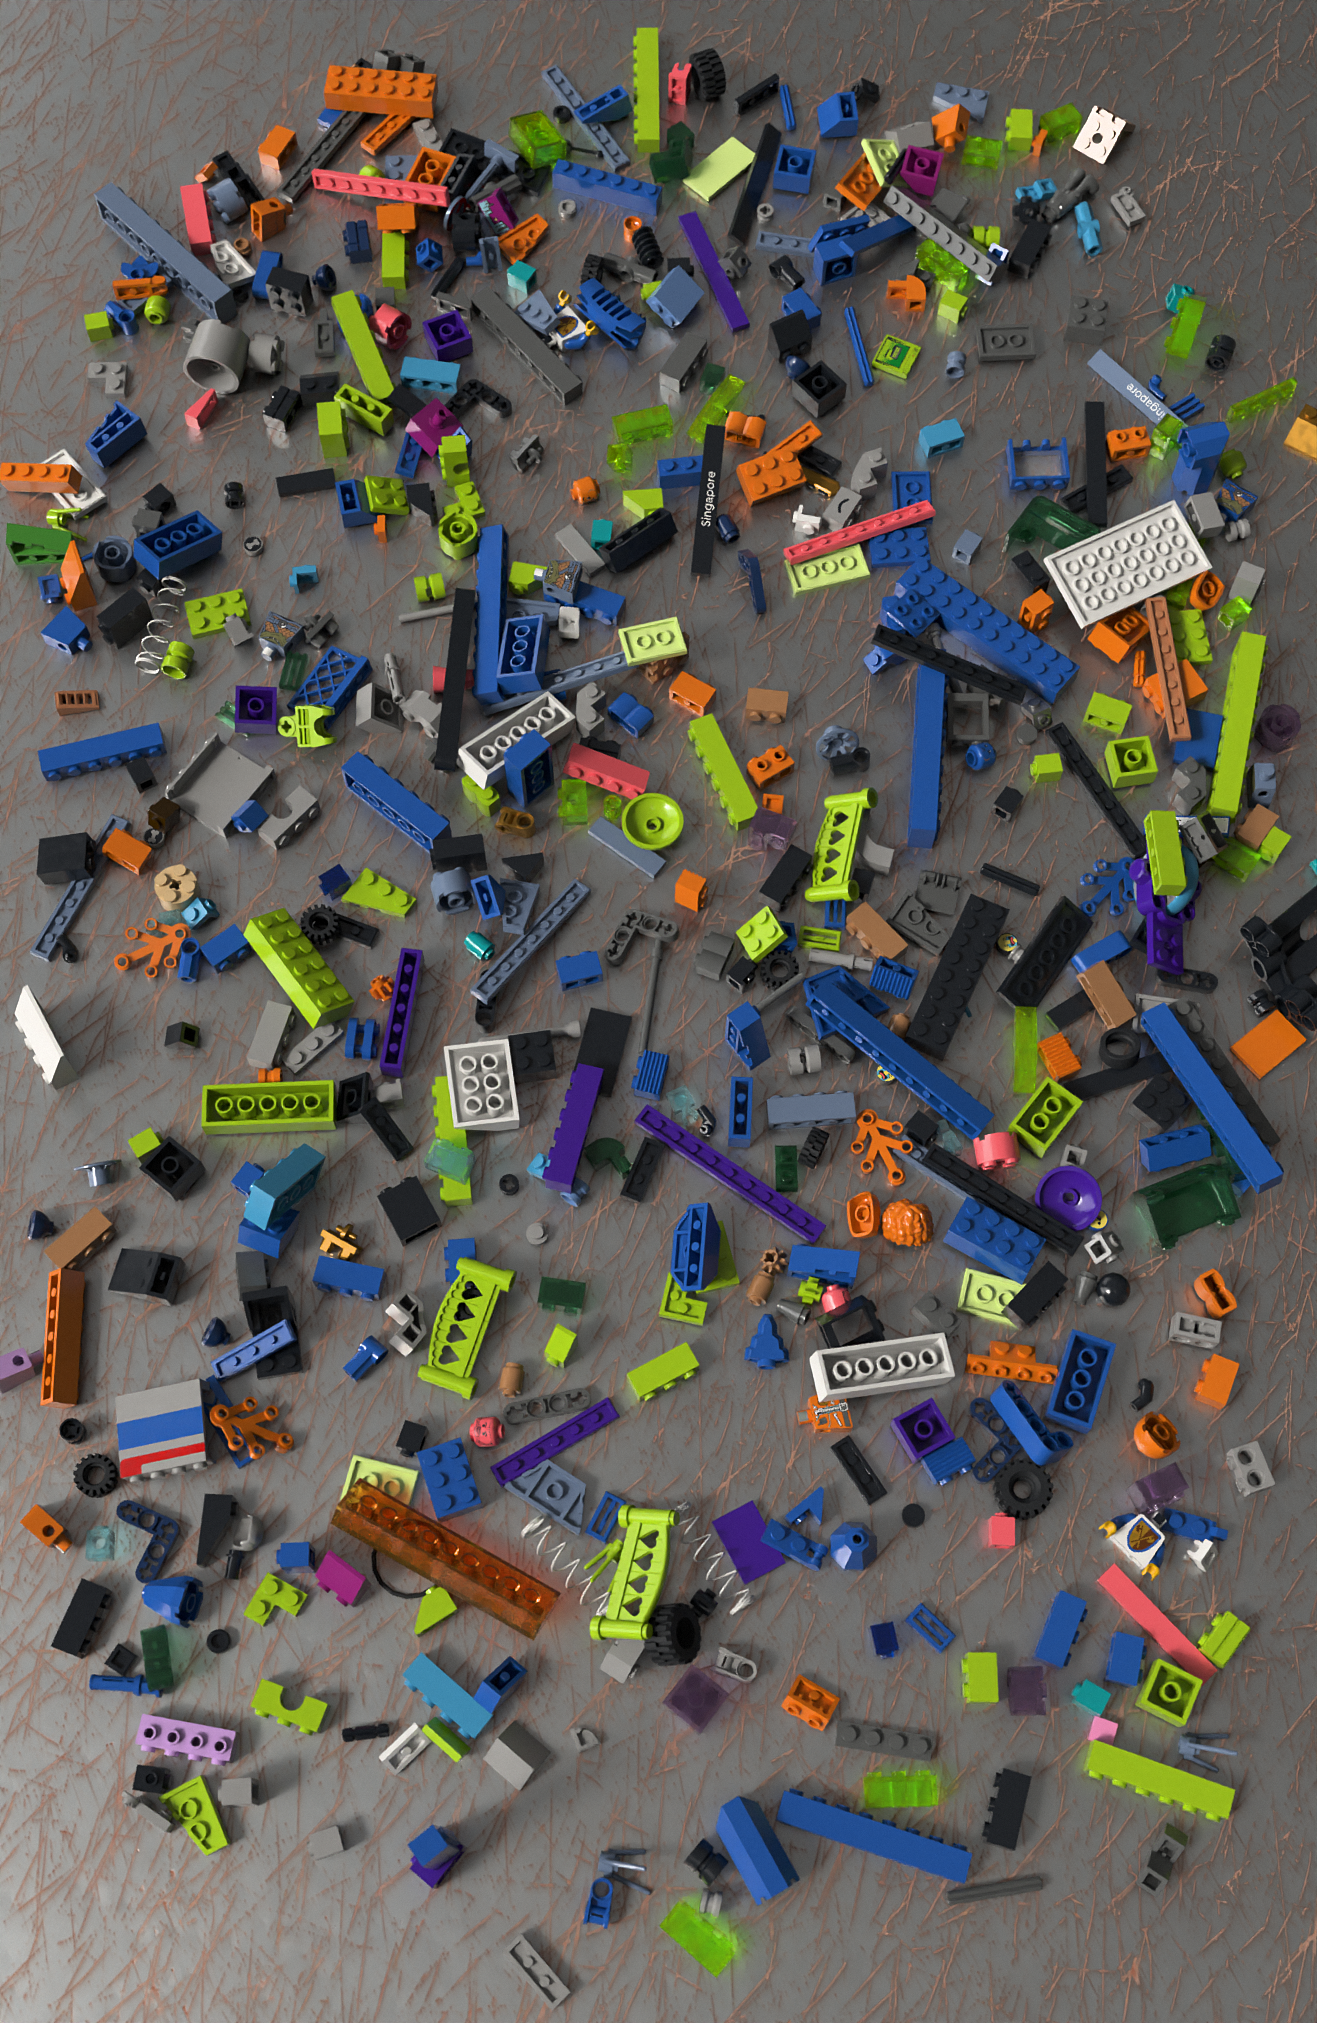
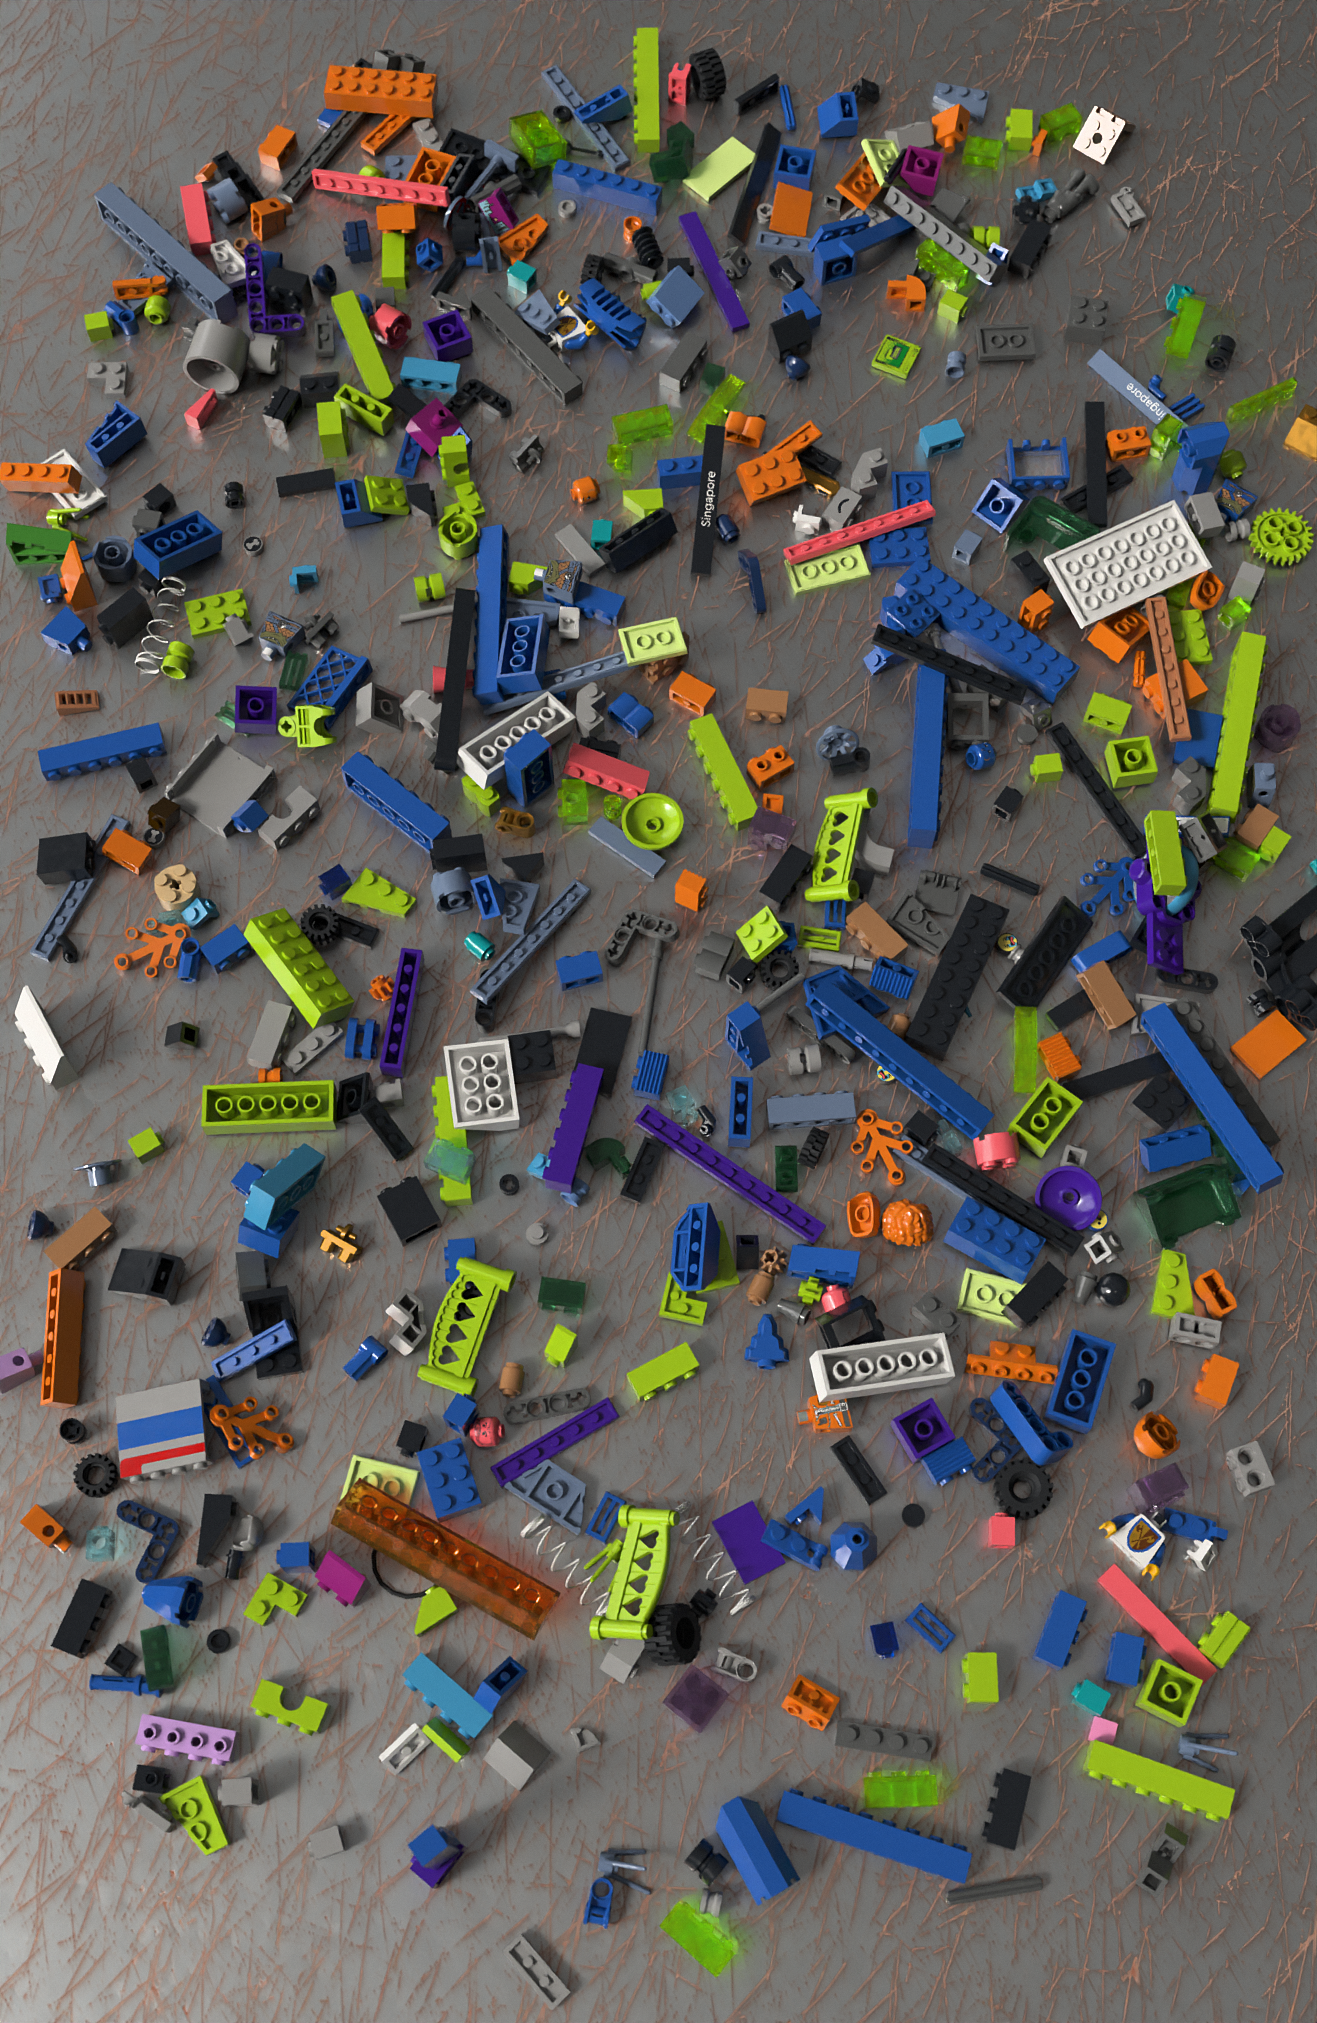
blue plate [121,255,159,279] -> none
black brick [139,1136,206,1202] -> none
blue brick [312,1255,386,1302] -> none
black axle [342,1723,390,1742] -> none
orange plate [374,515,387,543] -> none
light grey pin [384,653,406,705] -> none
black brick [792,360,847,418] -> none
blue axle [844,307,875,387] -> none
clear purple brick [1007,1666,1047,1716] -> none
dark azure piece [1074,202,1103,257] -> none
black tyre [1099,1027,1141,1069] -> none
none -> dark purple beam [244,243,306,338]
none -> blue brick [443,1393,480,1437]
none -> black brick [736,1235,759,1270]
none -> orange tile [769,182,813,237]
none -> blue slope [971,478,1030,533]
none -> lime wing [1150,1249,1195,1319]
none -> lime gear [1248,507,1314,566]

